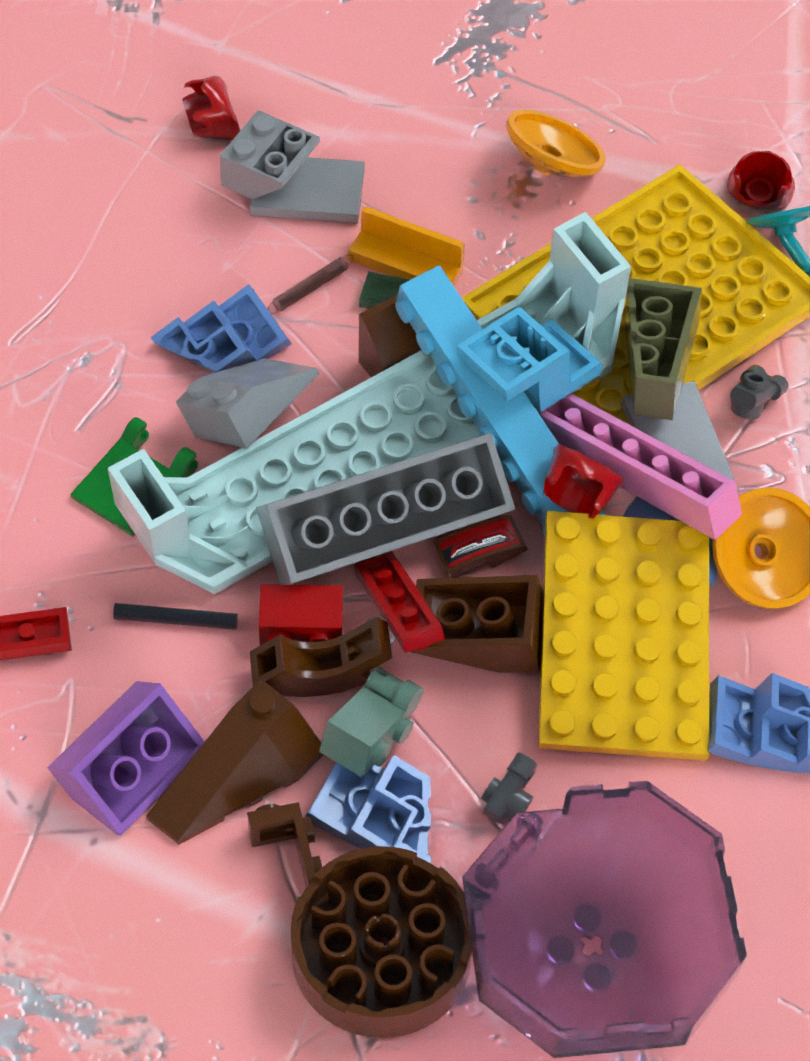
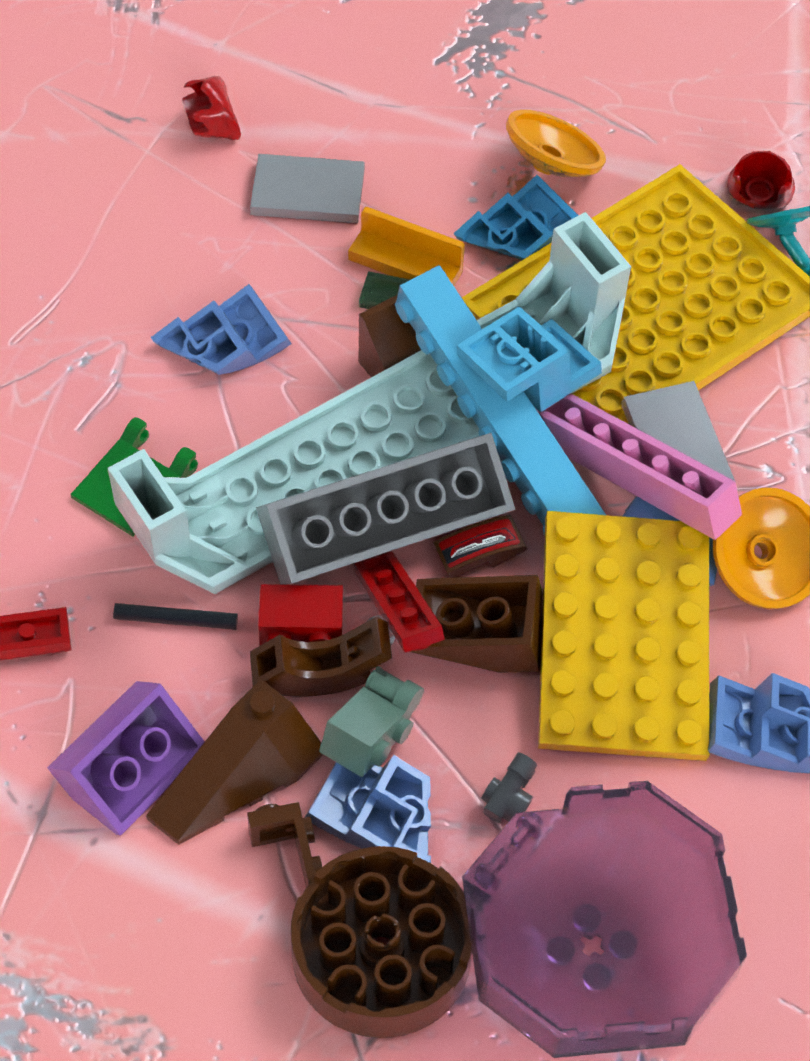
light grey slope [176,358,319,449] -> none
light grey slope [220,110,320,199] -> none
reddish brown piece [268,254,353,314] -> none
red hair [543,444,624,519] -> none
olive wedge [624,278,702,420] -> none
dark grey plate [730,365,789,419] -> none
none -> dark azure slope [454,175,578,260]

